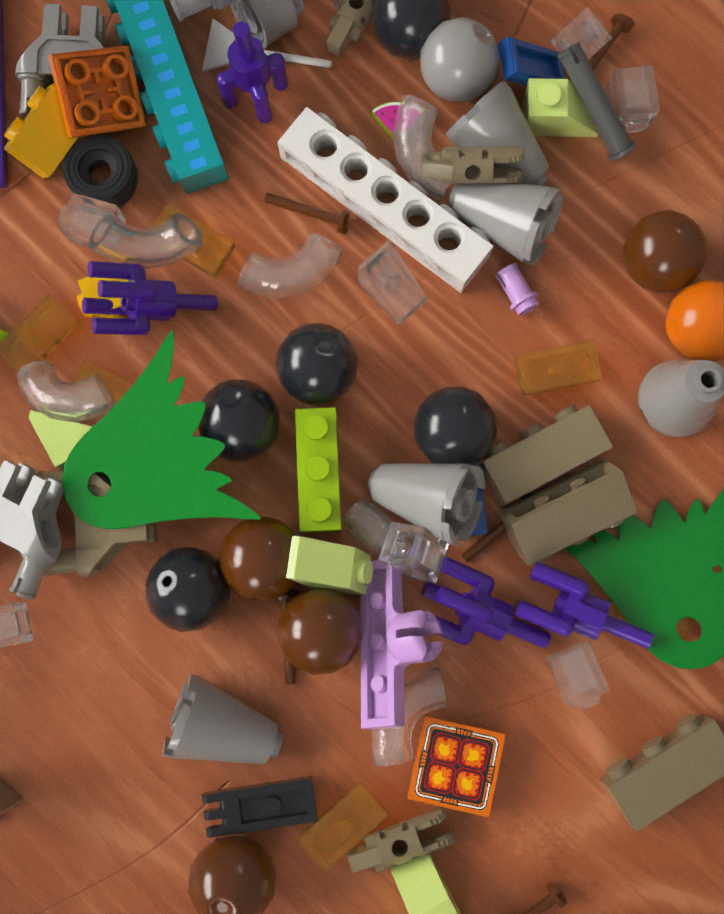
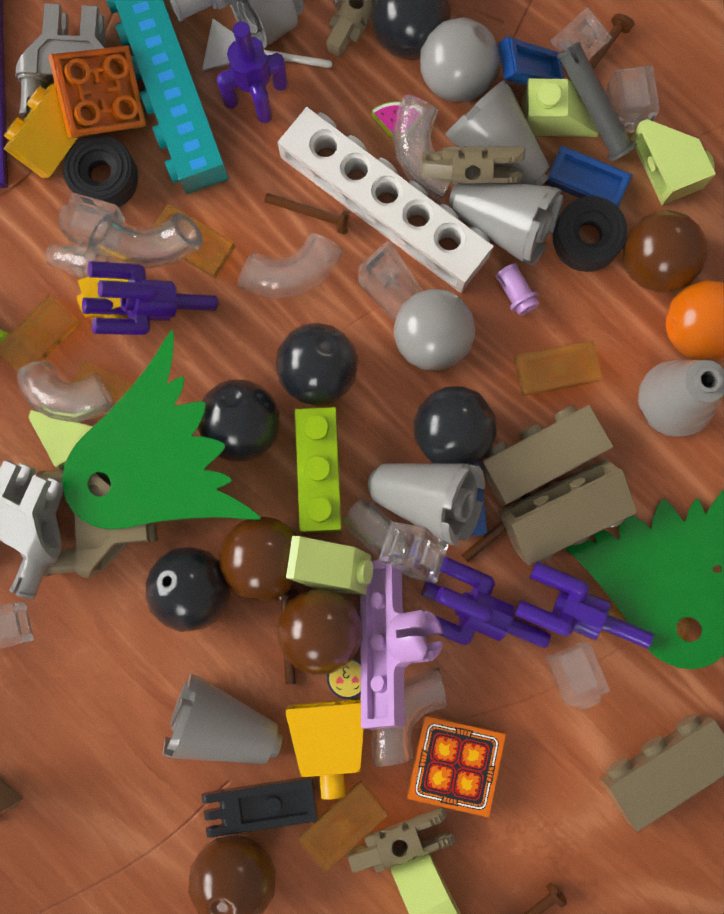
none -> clear cone [46,243,109,279]
none -> yellow torso [286,699,364,799]
none -> light yellow tile [327,658,361,699]
none -> light grey piece [393,289,476,371]
none -> blue tile [544,145,632,207]
none -> black tyre [553,196,627,272]
none -> yellowish green slope [630,119,716,205]

